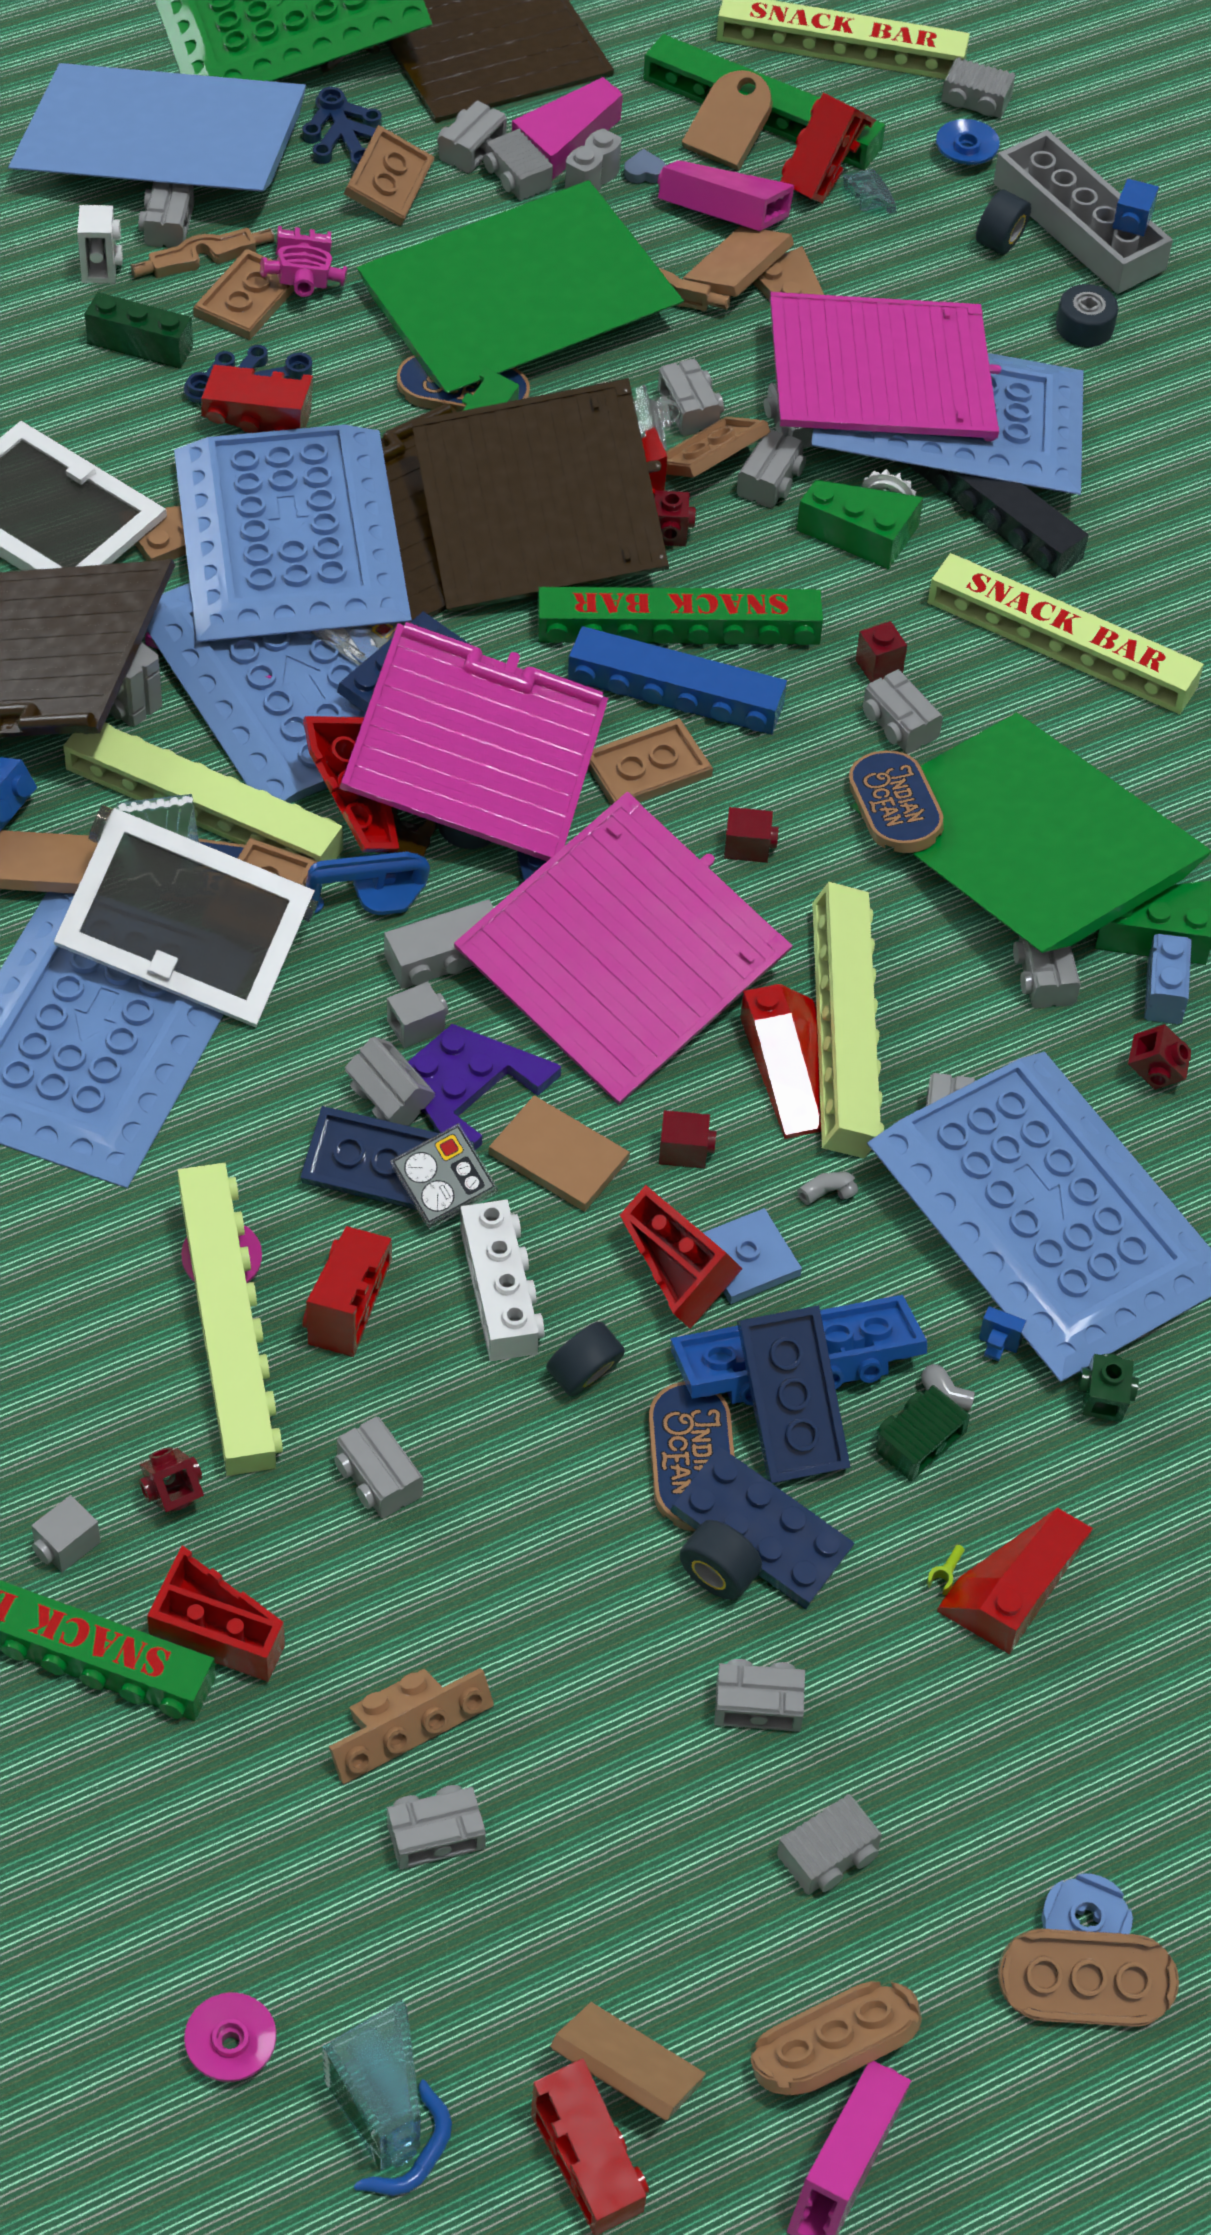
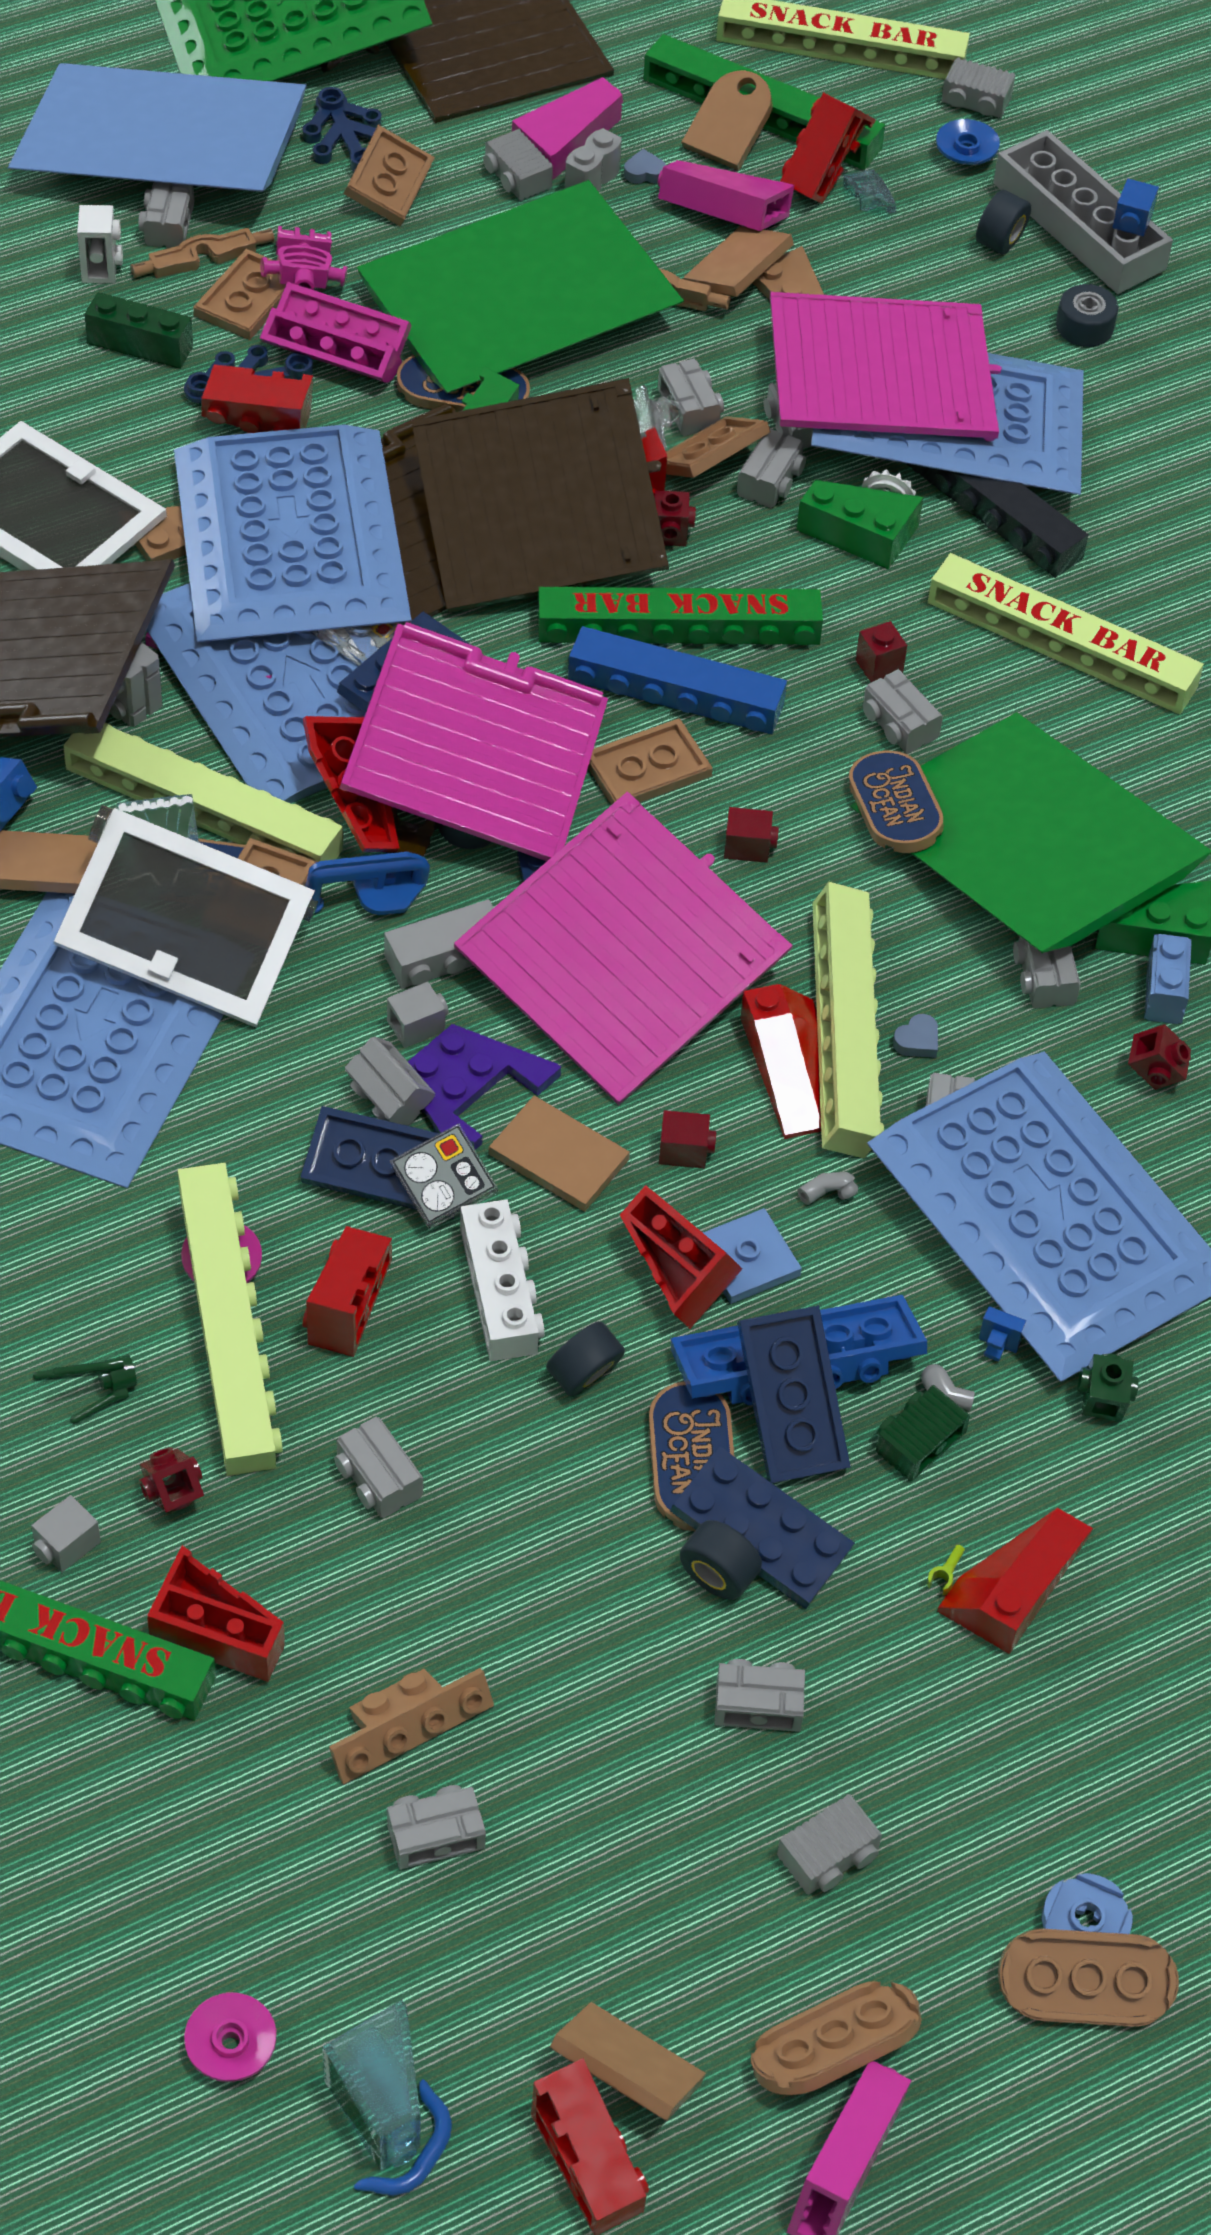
light grey brick [437,101,507,174] -> none
none -> dark green plant [33,1354,137,1424]
none -> dark pink brick [260,282,412,383]
none -> sand blue tile [893,1014,938,1058]

